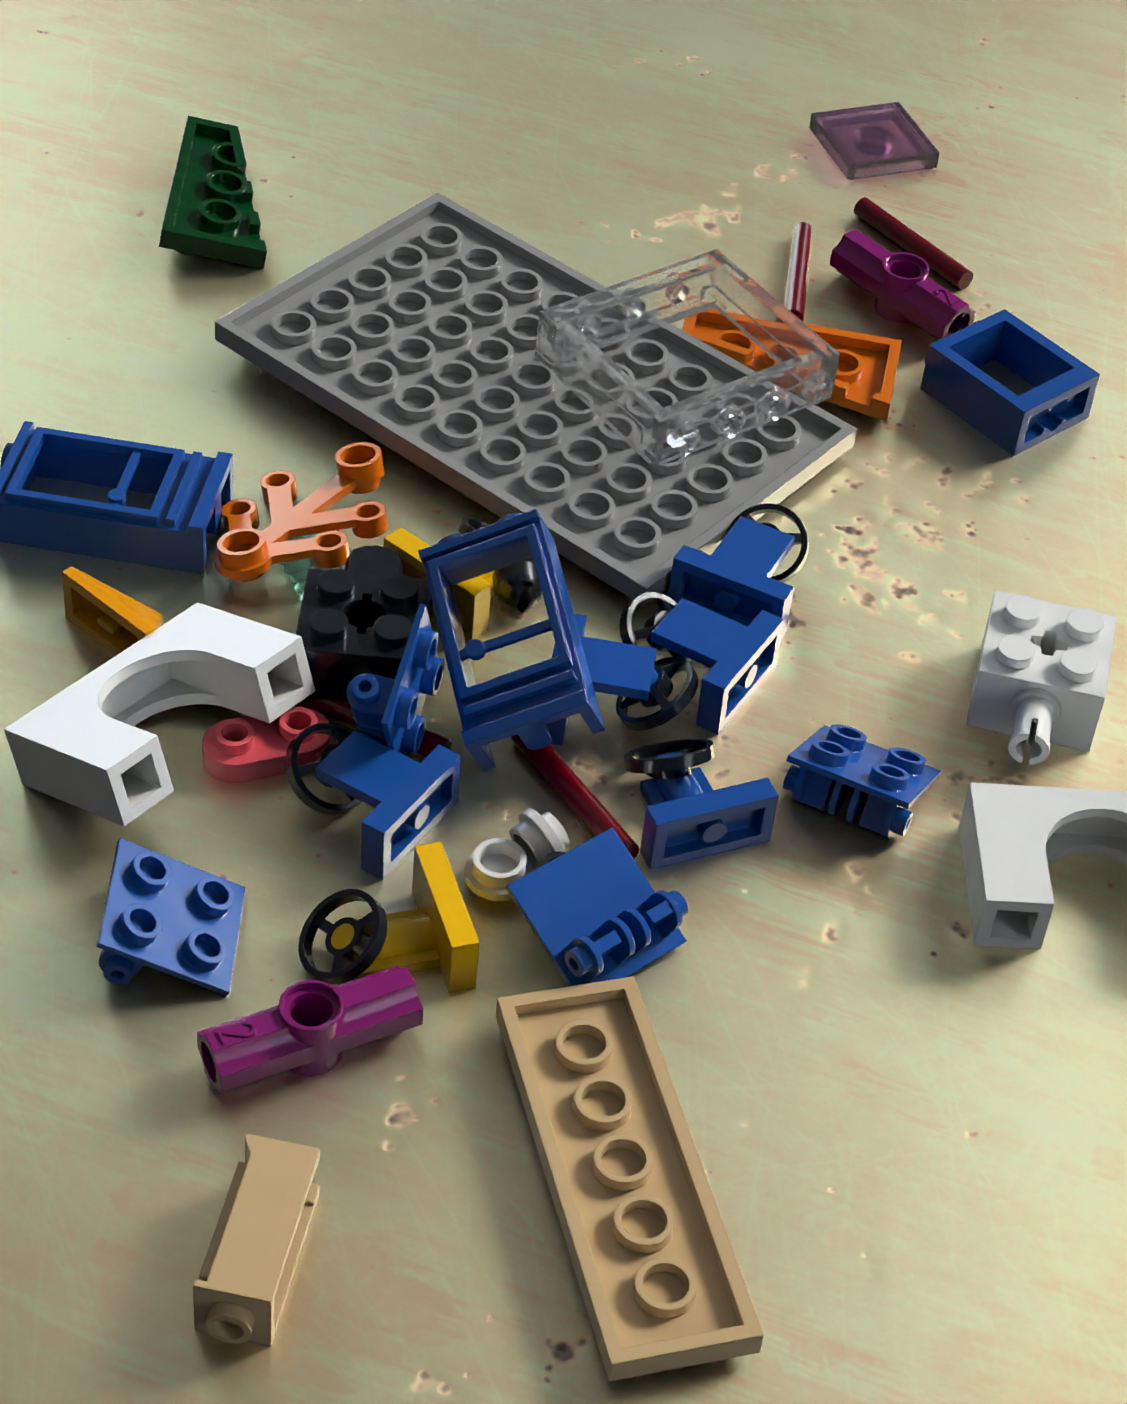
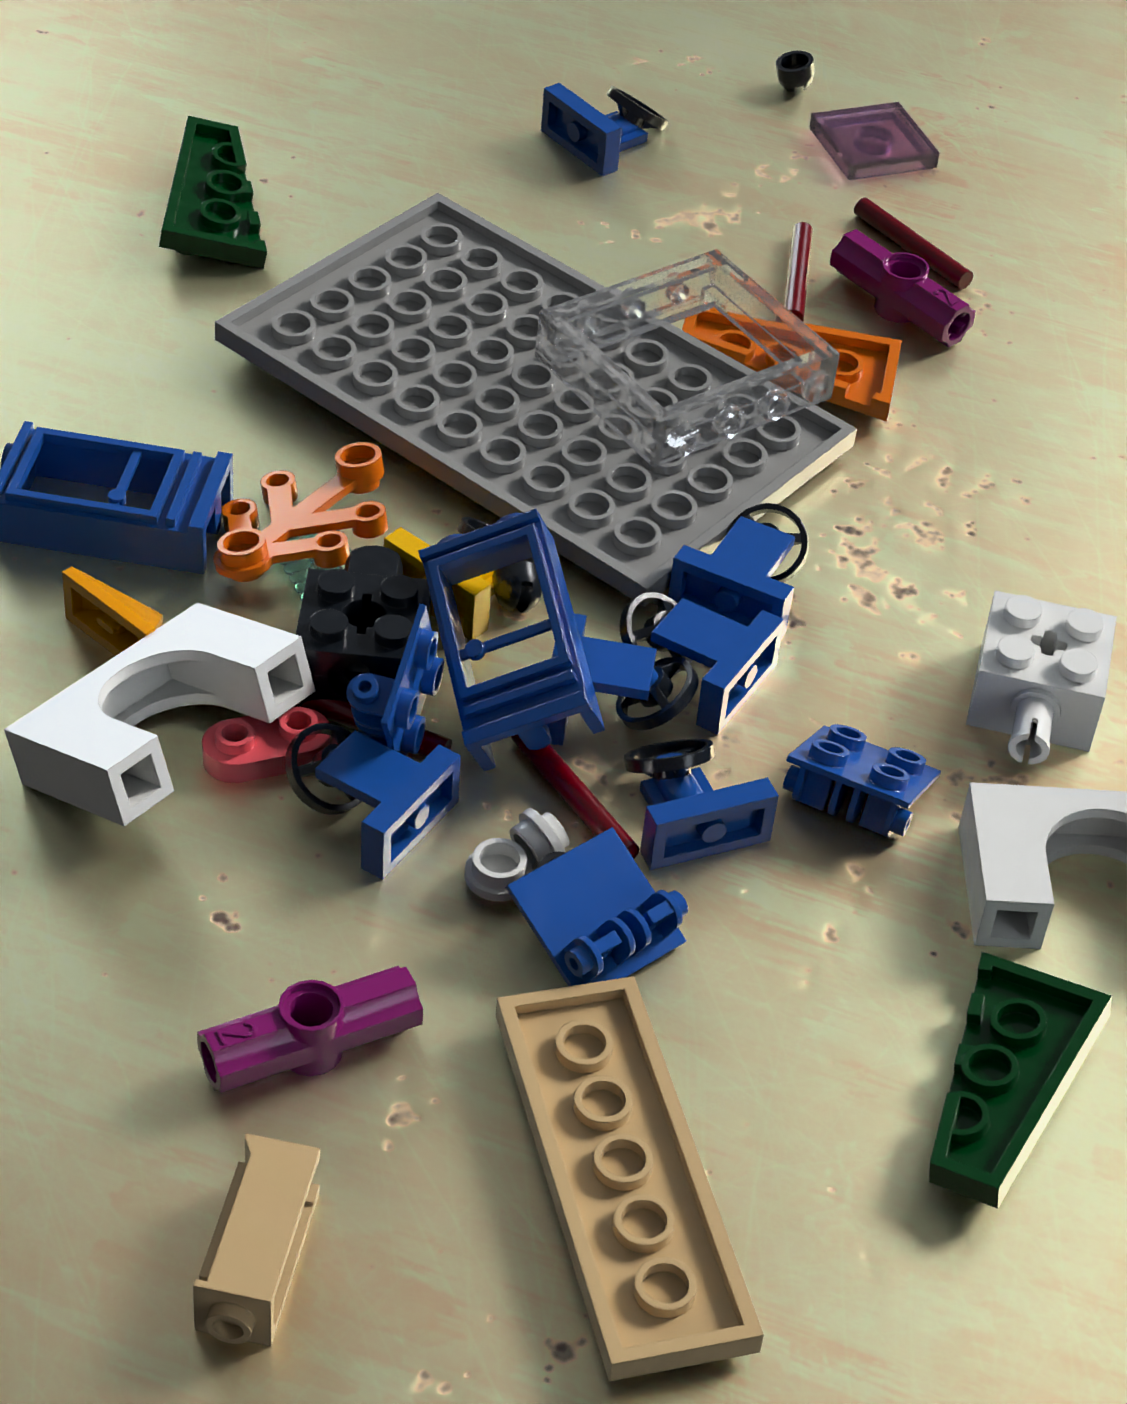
hinge [96,838,245,996] -> none
yellow piece [298,841,480,994] -> none
blue window [920,309,1100,456] -> none
none -> blue piece [541,83,669,176]
none -> black hinge [776,51,815,92]
none -> dark green wing [929,952,1112,1209]

